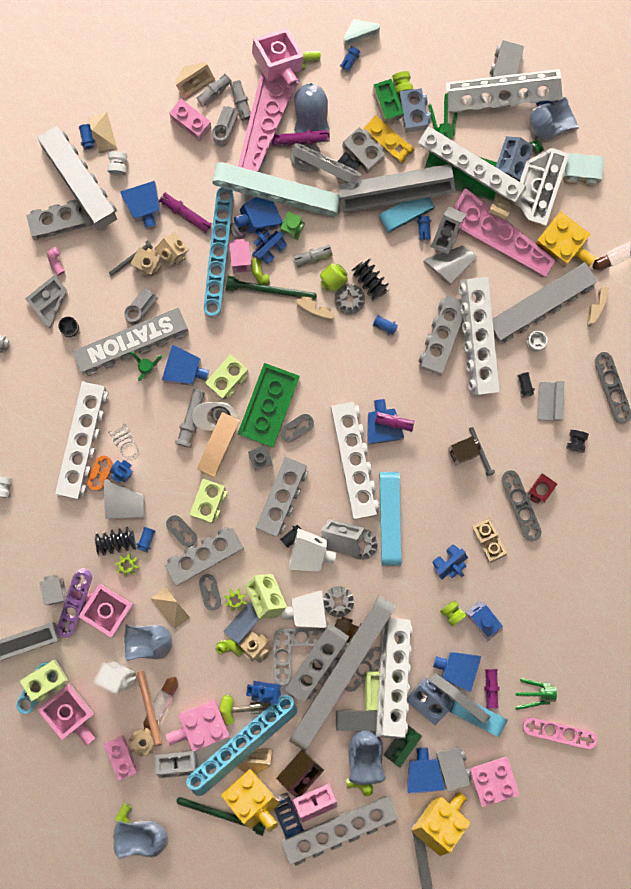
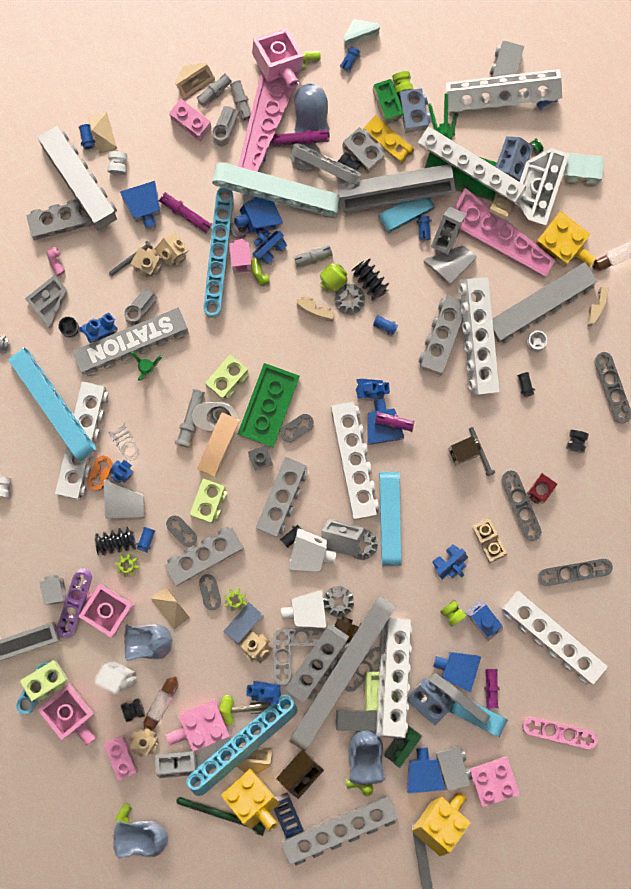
nougat bar [136,671,162,747] -> none
blue torso [162,345,209,386] -> none
lime arm [215,639,245,657] -> none
dark green piece [226,275,317,300] -> none
yellowish green brick [245,574,287,619] -> none
bright green brick [280,211,305,240] -> none
bright pink brick [293,784,338,823] -> none
green plant [515,678,557,710] -> none
sand blue piece [529,96,579,139] -> none
light grey panel [537,381,565,421] -> none
none -> medium azure beam [9,347,96,462]
none -> blue hips [79,313,118,343]
none -> black wheel [121,698,145,722]
none -> blue hips [356,379,390,400]
none -> white brick [502,591,608,685]
none -> dark grey beam [538,559,613,586]

